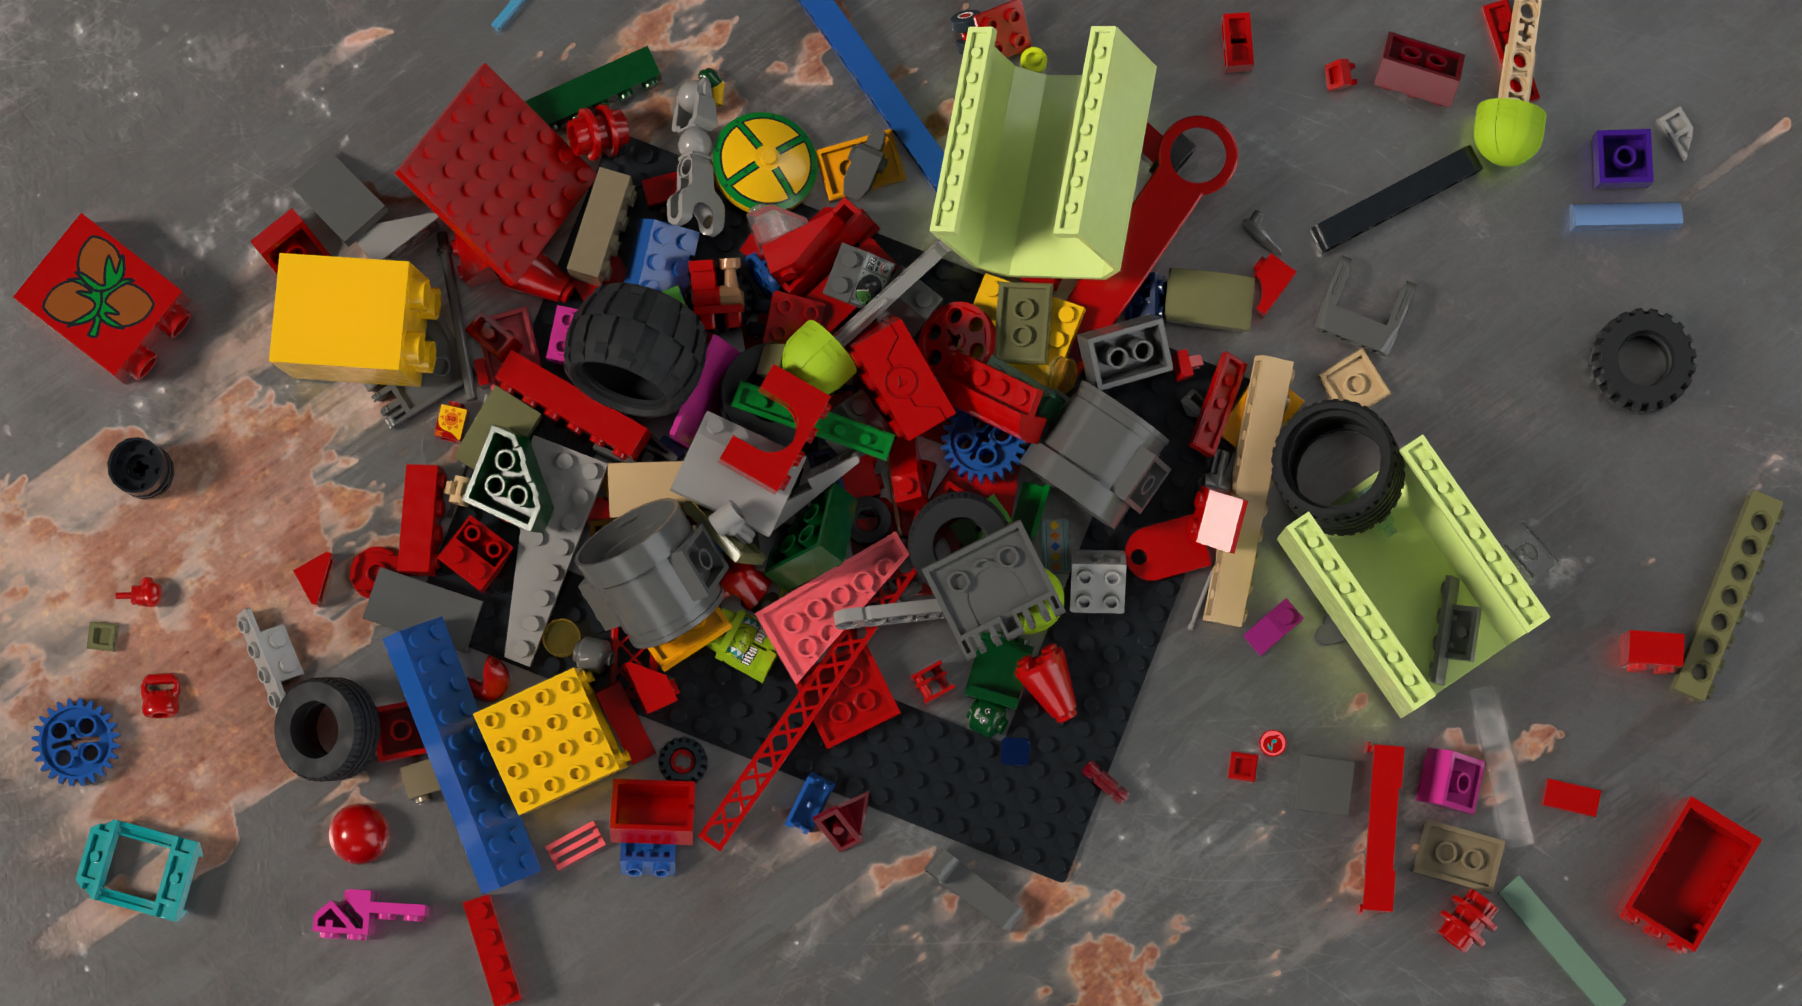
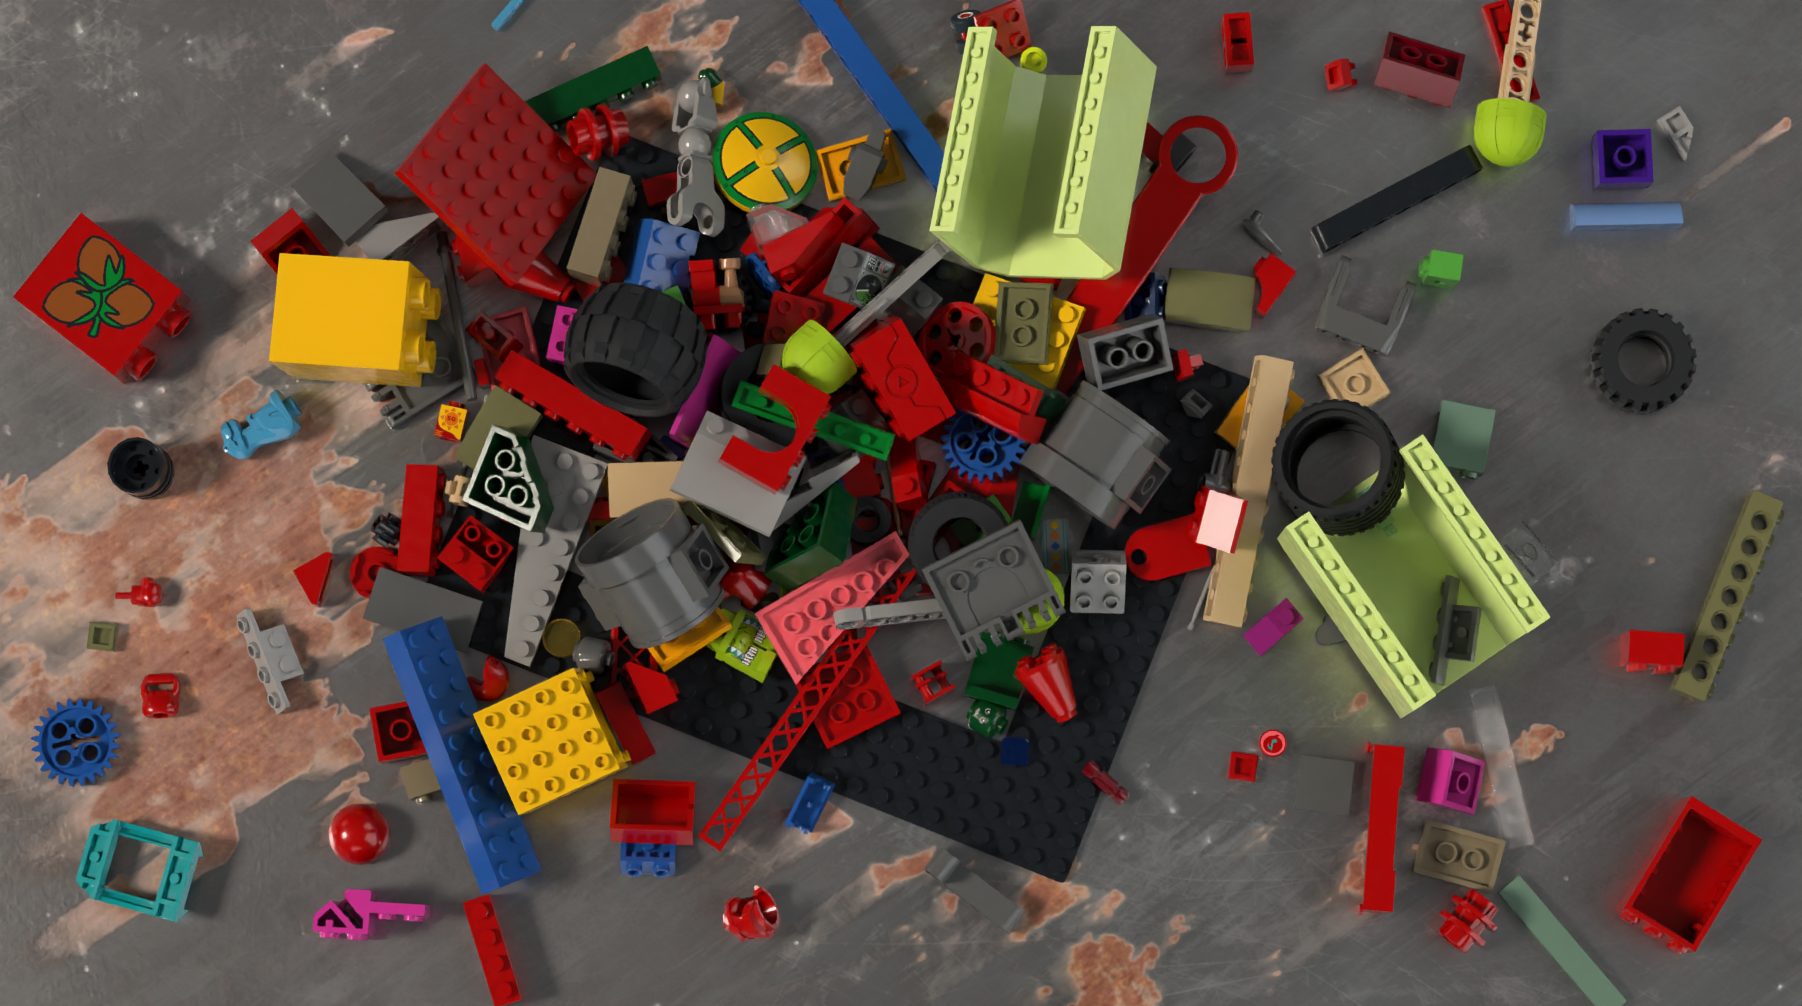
black tyre [274,677,380,782] -> none
coral tile [545,821,606,871] -> none
black bush [658,736,708,784] -> none
light grey axle [708,500,755,544] -> none
dark red slope [813,791,869,853] -> none
clear yellow piece [1045,356,1077,394] -> none
red tile [1188,351,1248,458] -> none
red tile [1542,778,1602,818] -> none
none -> dark azure animal [221,390,302,460]
none -> black gear [370,512,401,547]
none -> red helmet [723,885,780,941]
none -> bright green brick [1418,249,1464,290]
none -> sand green panel [1433,400,1496,480]

